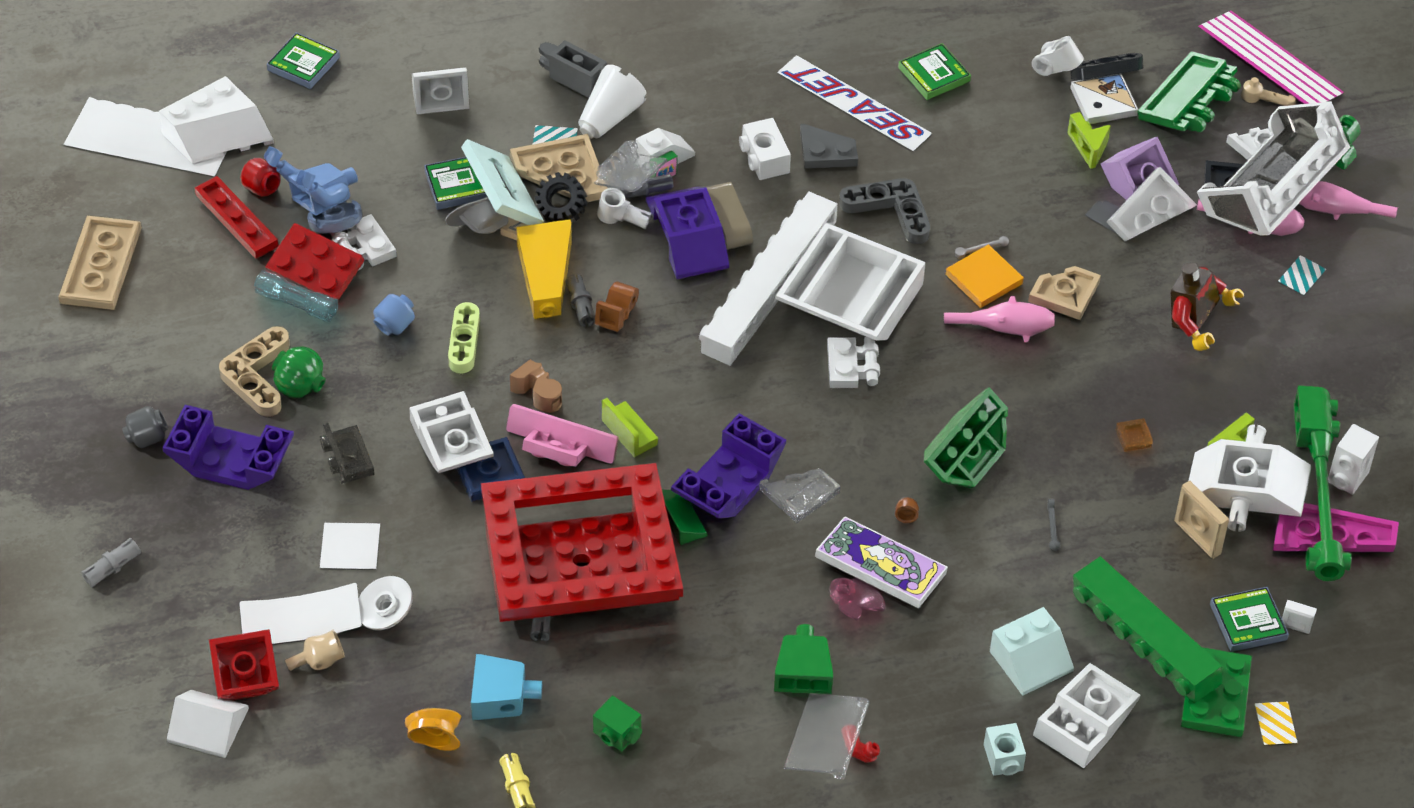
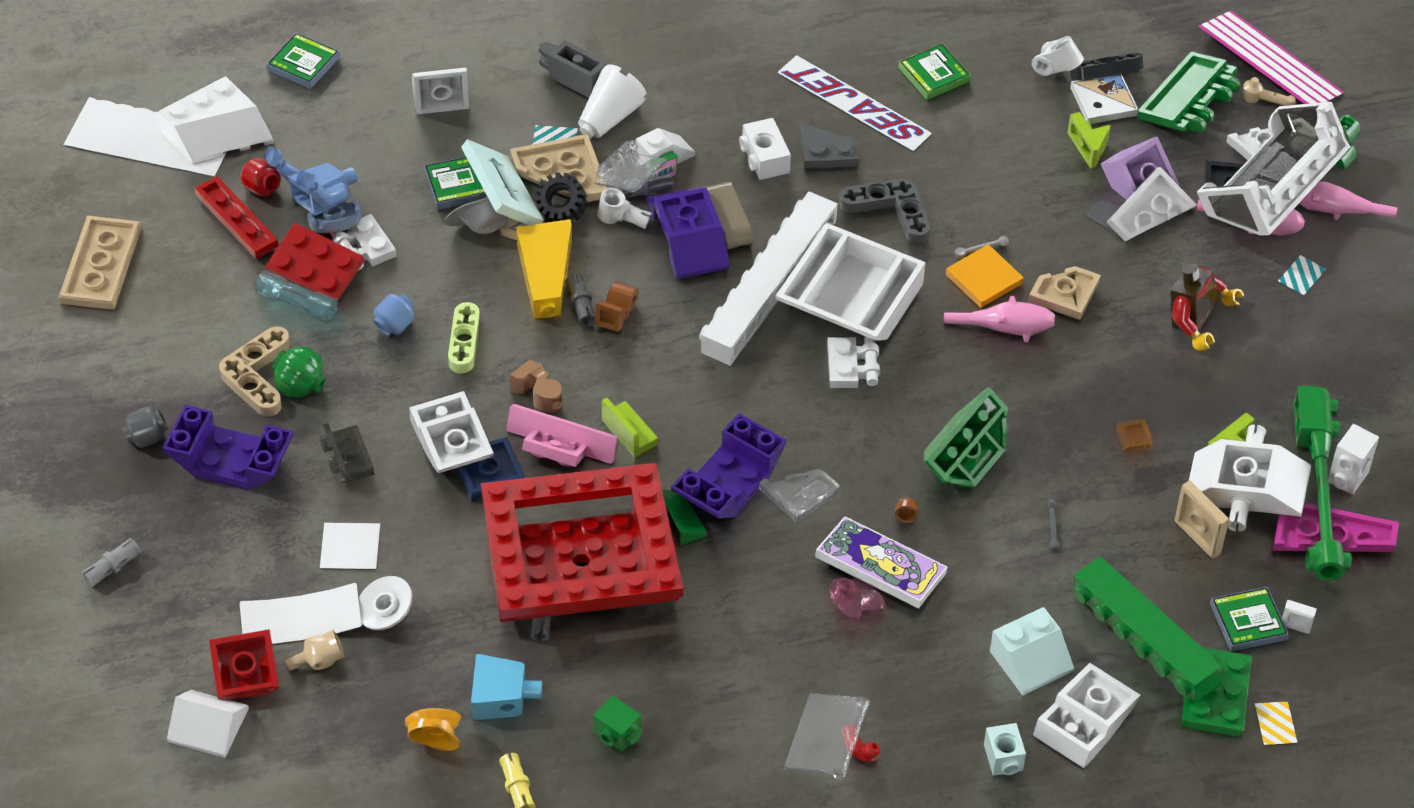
green torso [774,624,833,694] -> none

